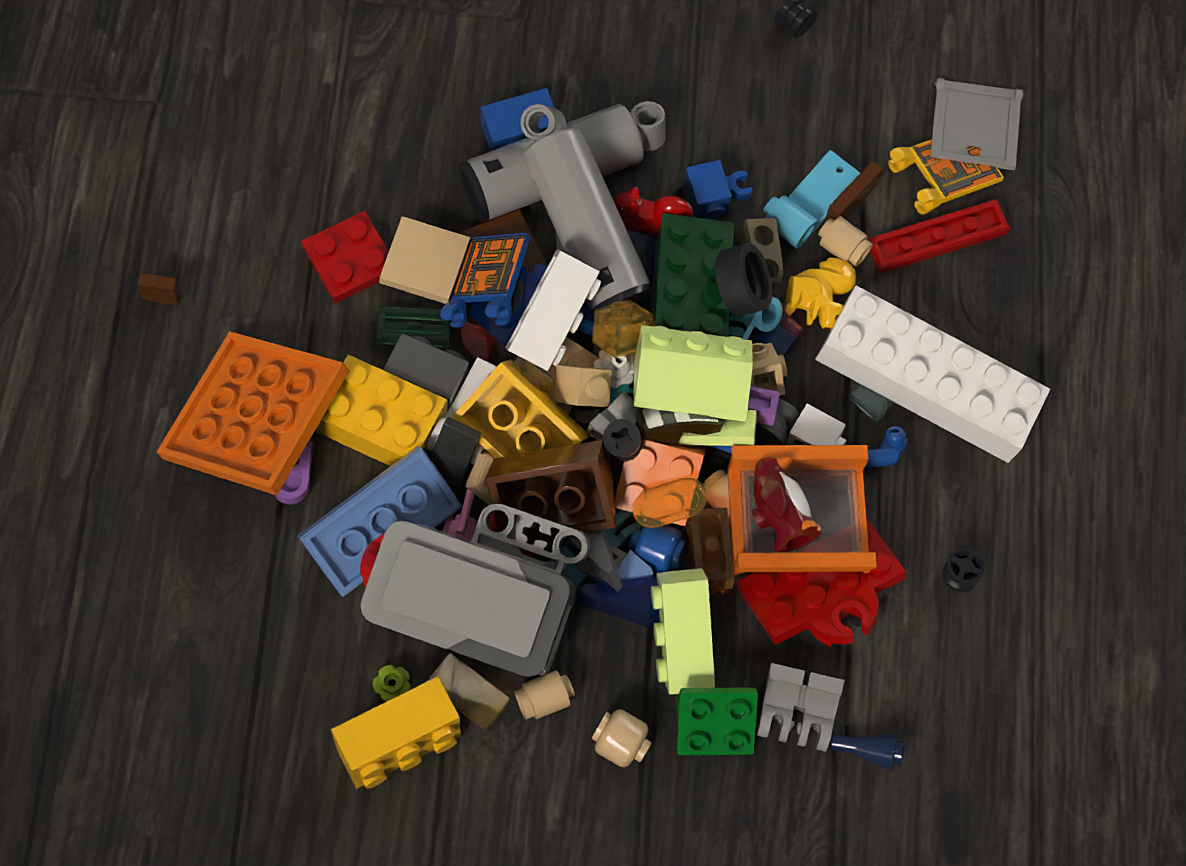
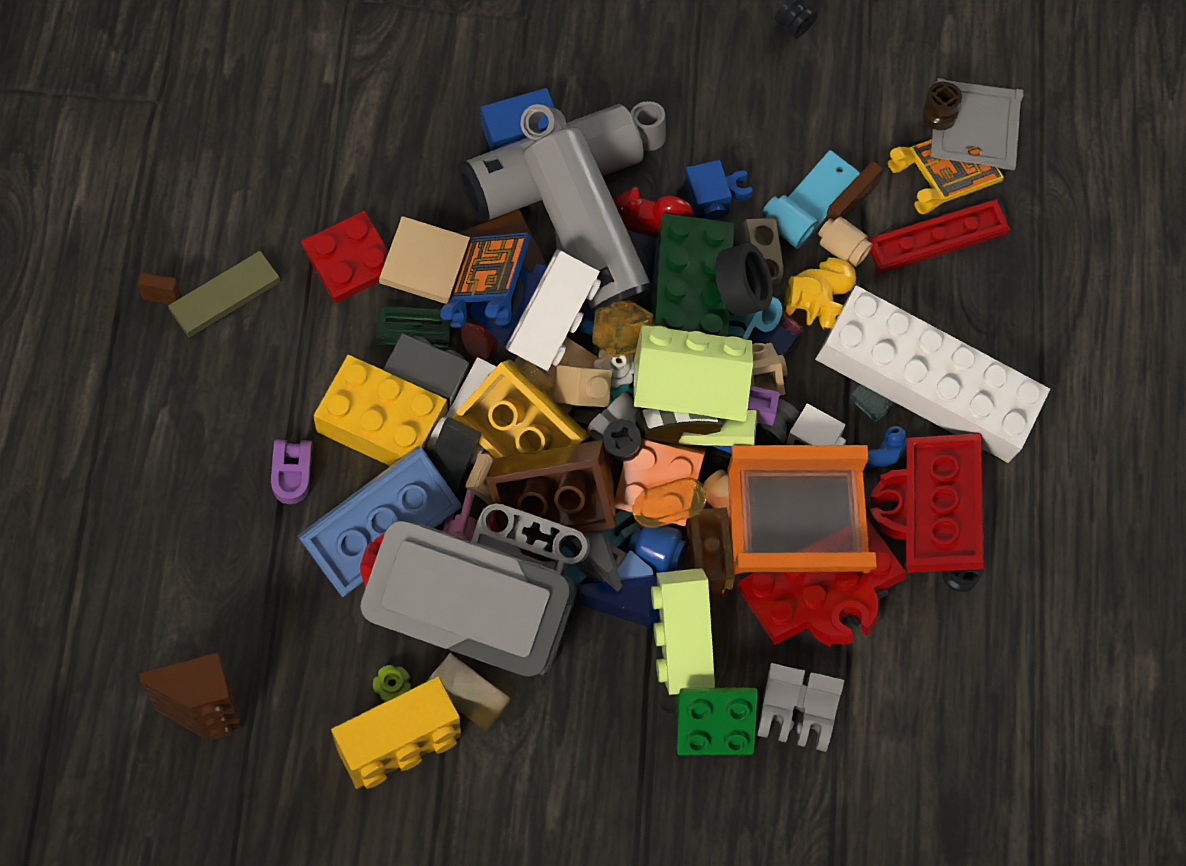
orange plate [157,331,350,495] -> none
tan brick [514,670,575,720] -> none
tan head [591,709,652,767] -> none
dark red animal [751,457,822,553] -> none
dark blue cone [832,733,905,771] -> none
none -> reddish brown slope [139,652,242,740]
none -> olive tile [168,251,281,338]
none -> red plate [870,433,984,573]
none -> dark brown wheel [922,82,962,130]

